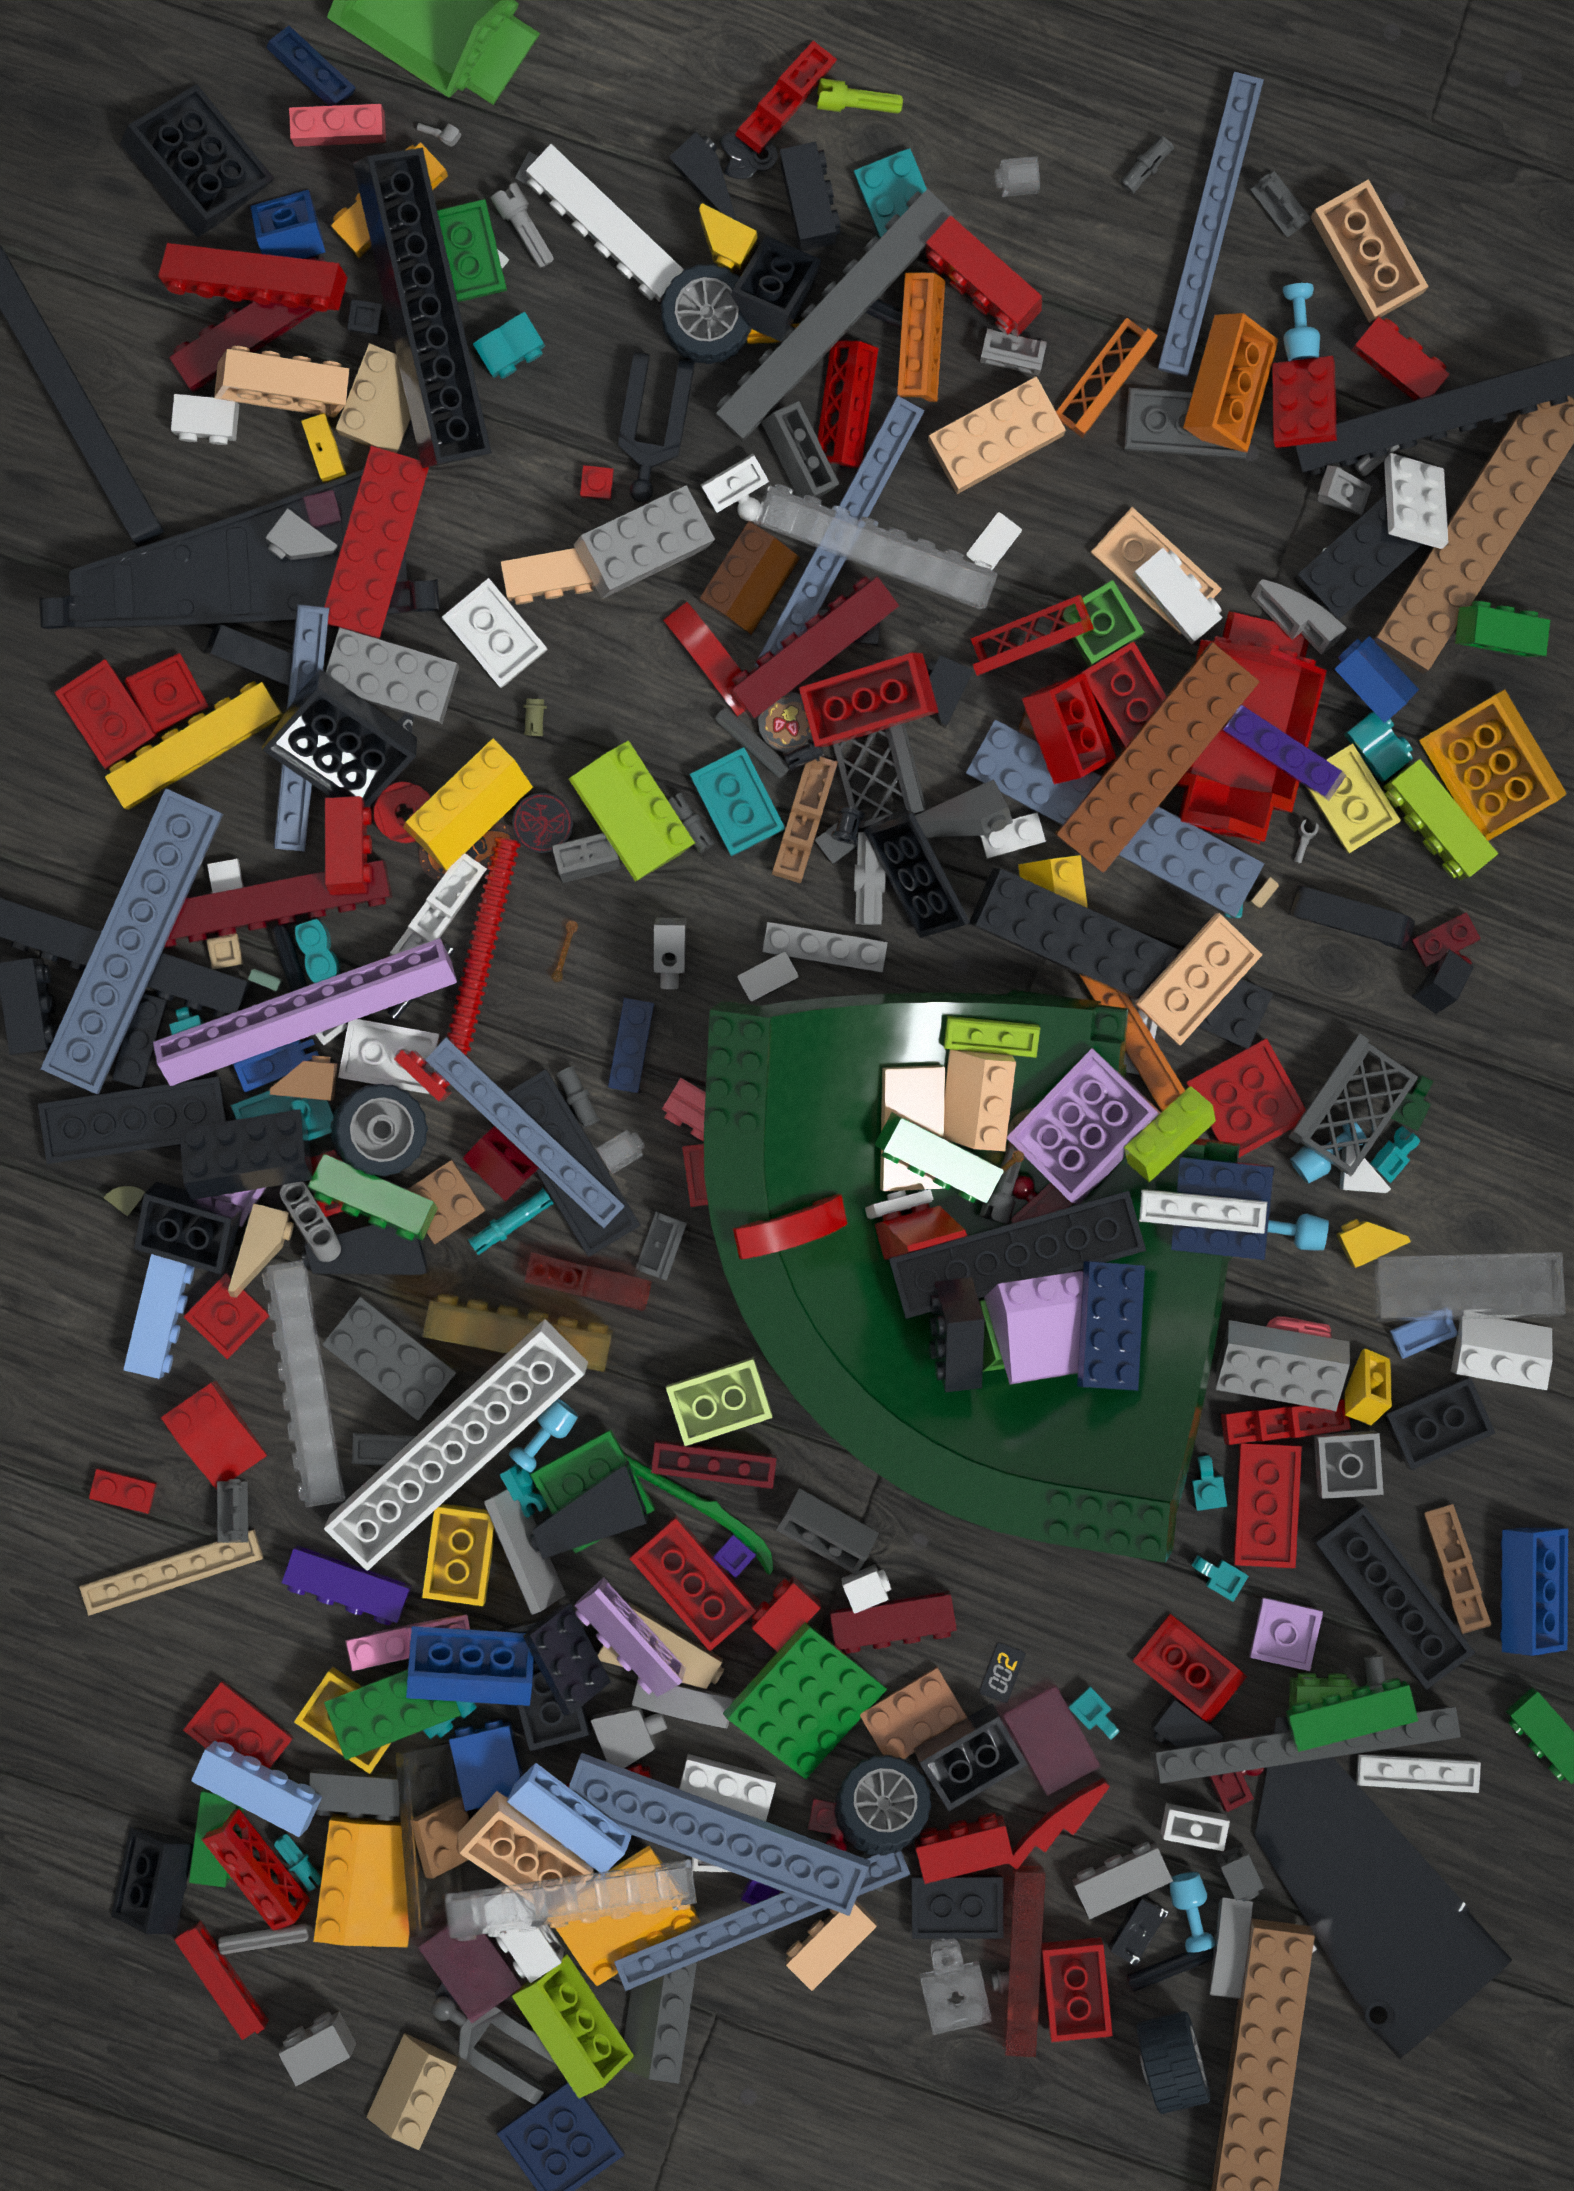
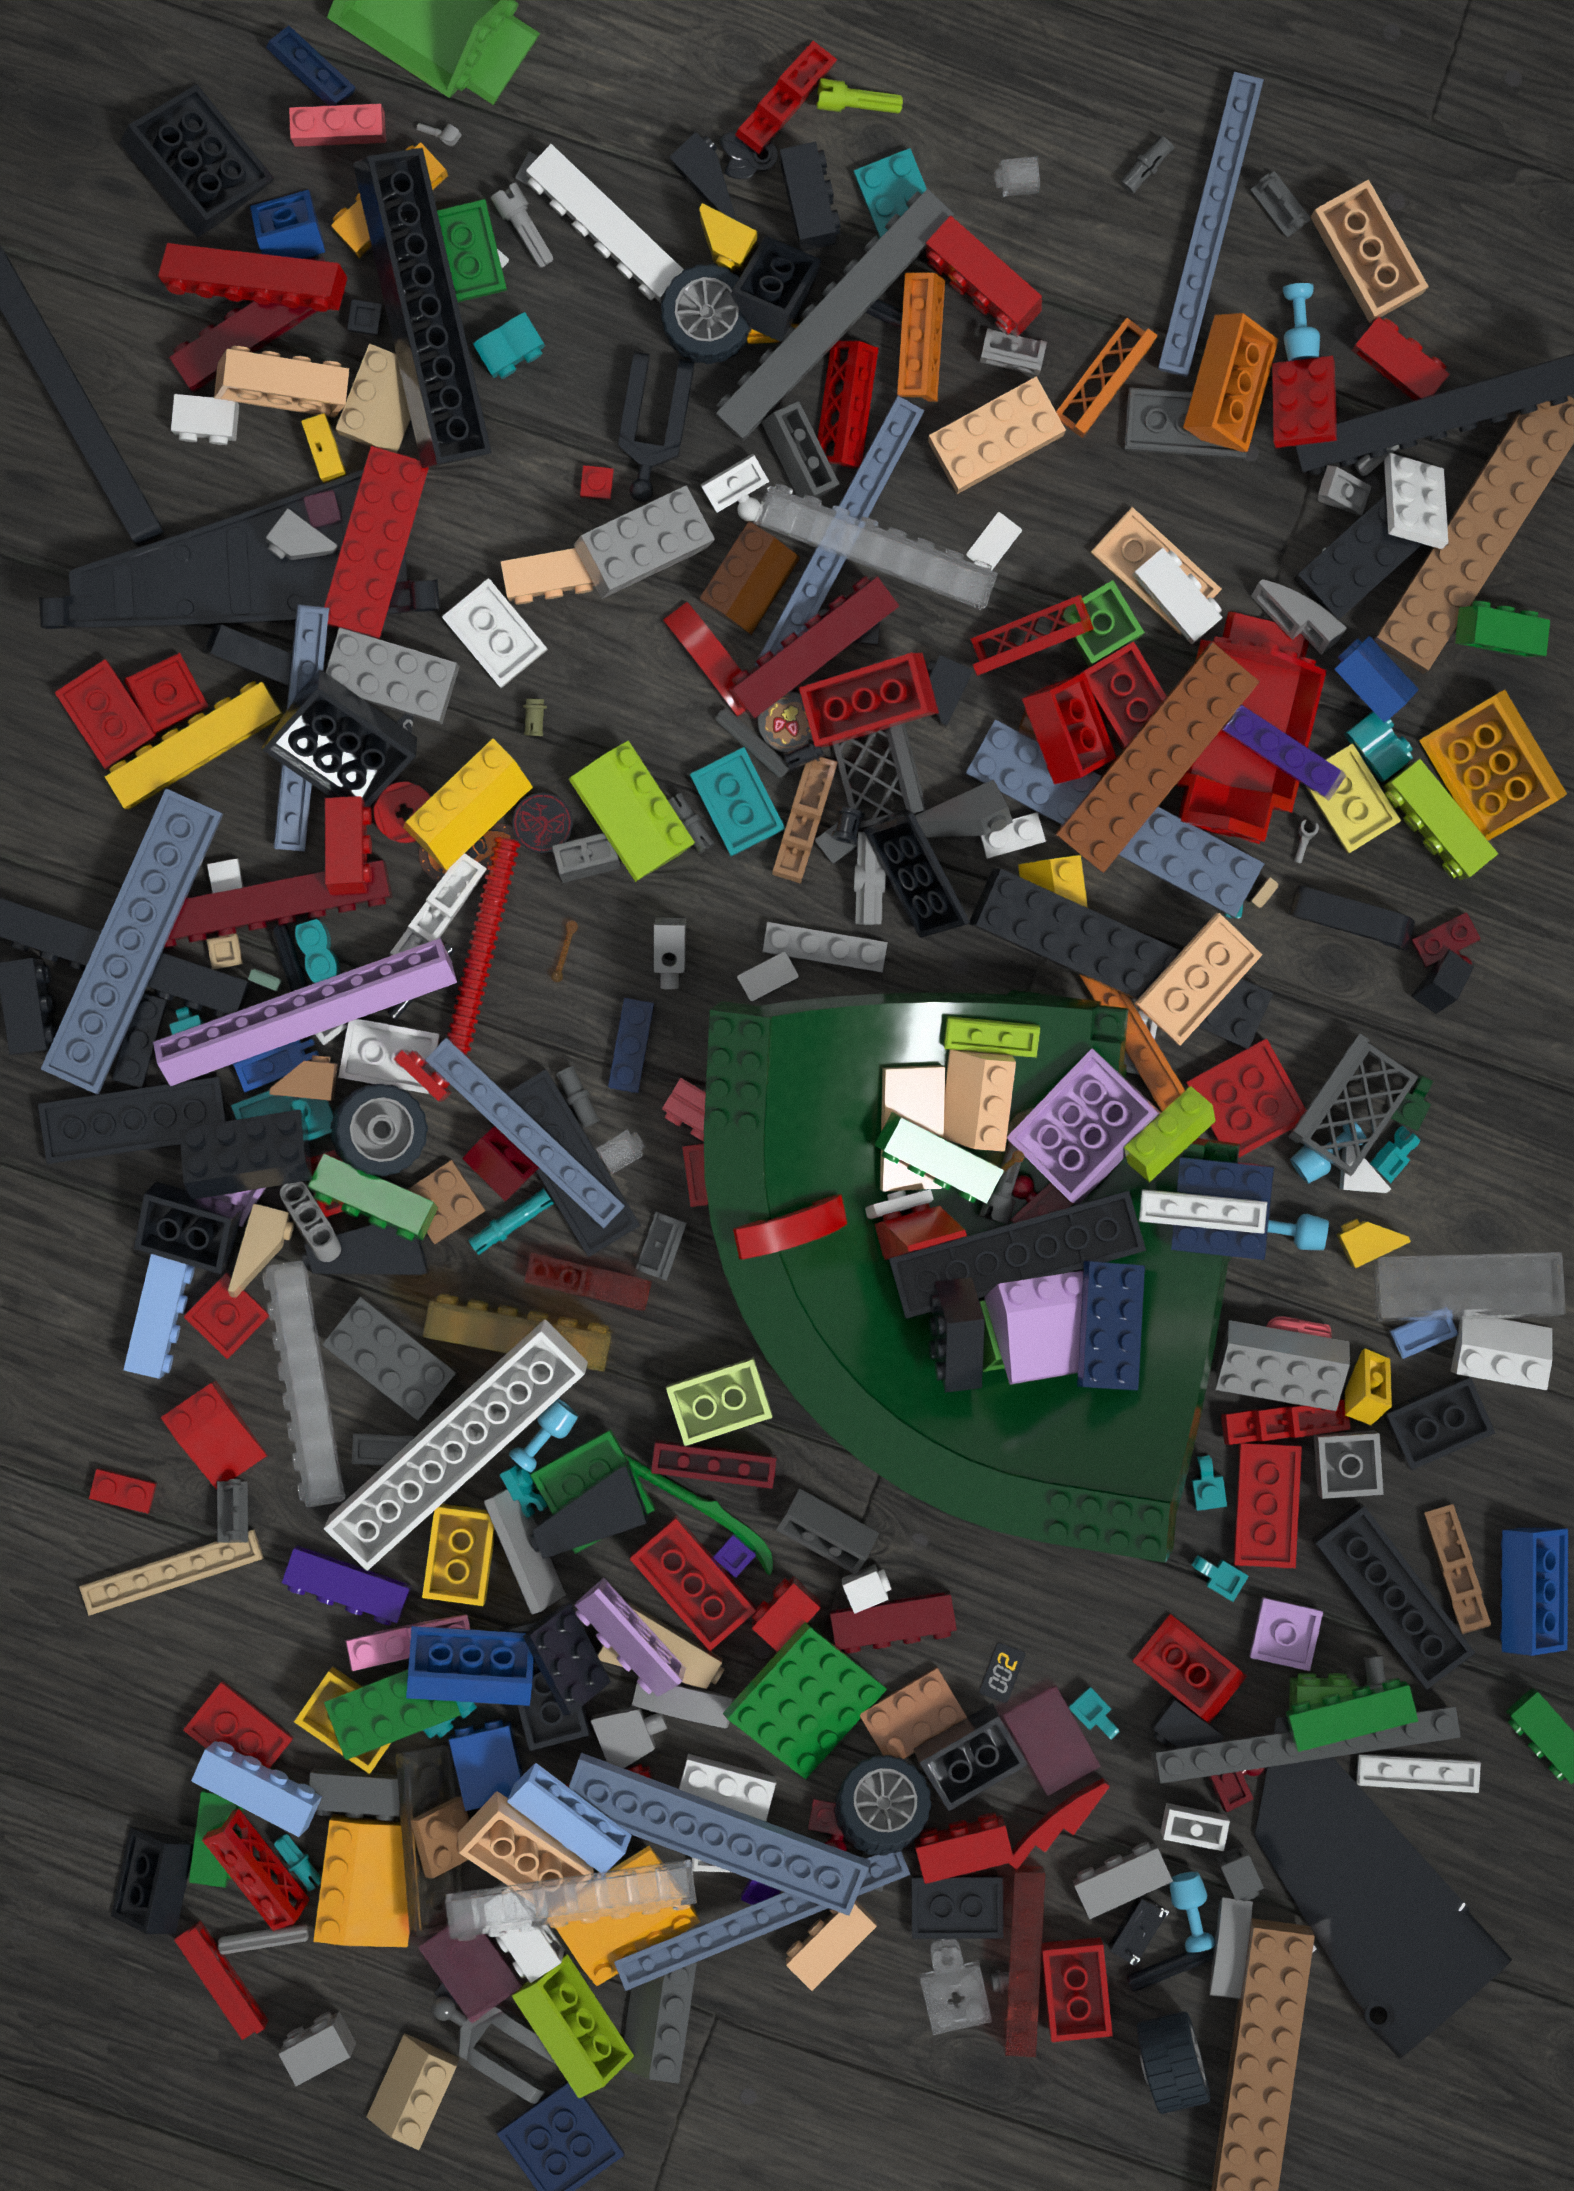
olive tile [104,1186,146,1216] -> none

